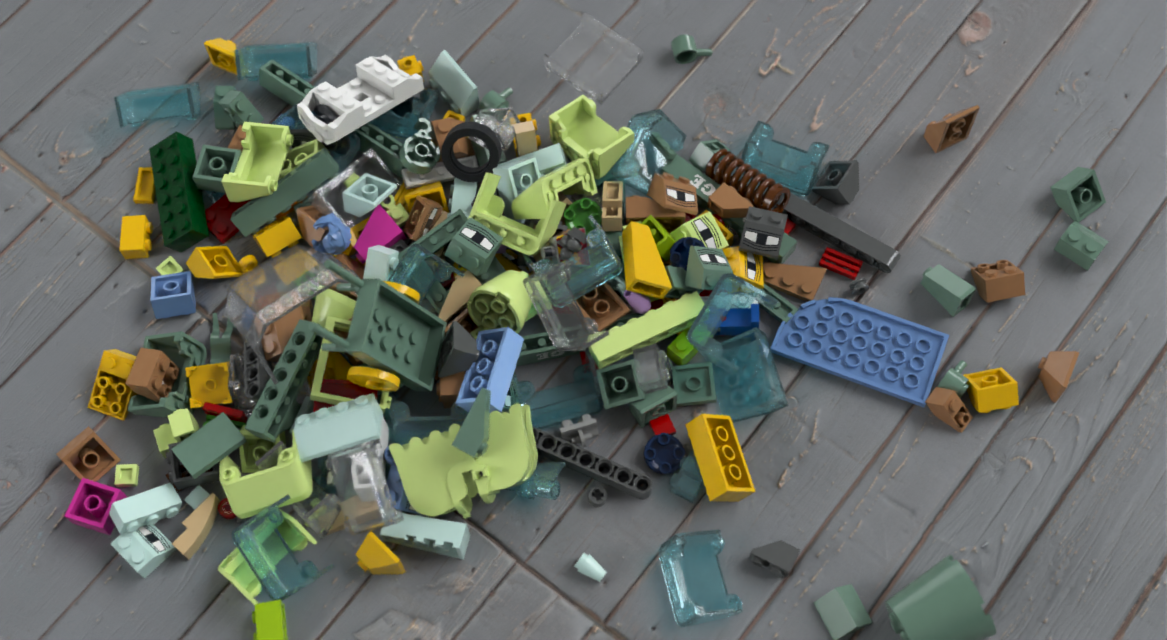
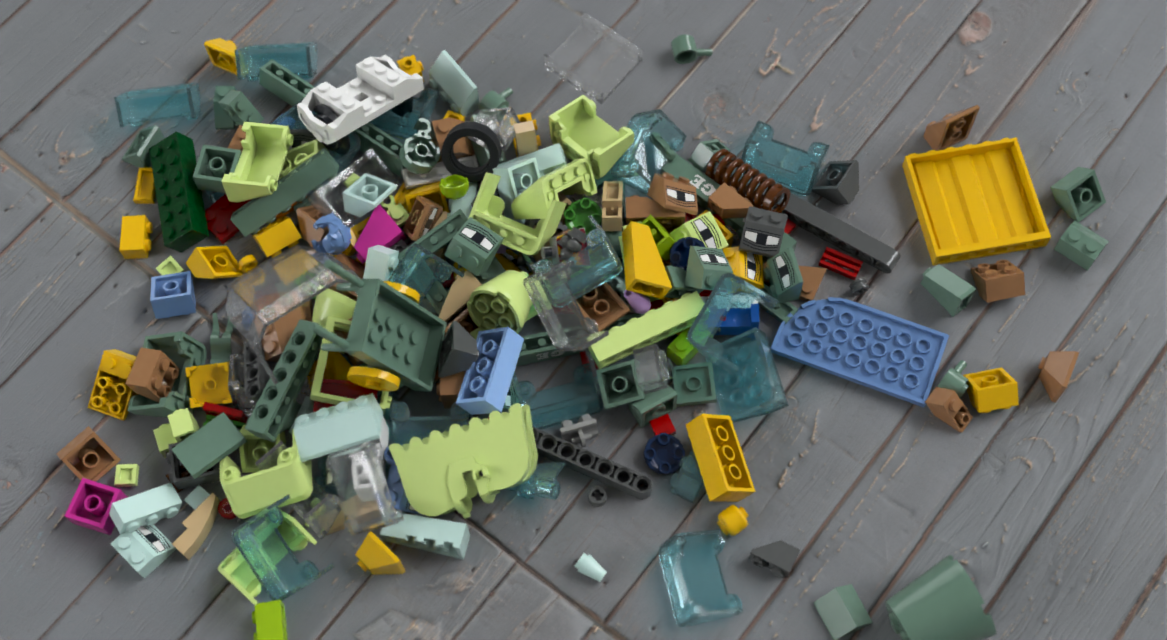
sand green slope [452,387,491,458] -> none
none -> sand green slope [121,125,165,167]
none -> lime hair [439,174,469,200]
none -> yellow head [716,505,749,536]
none -> sand green slope [763,247,803,304]
none -> yellow panel [902,137,1051,266]

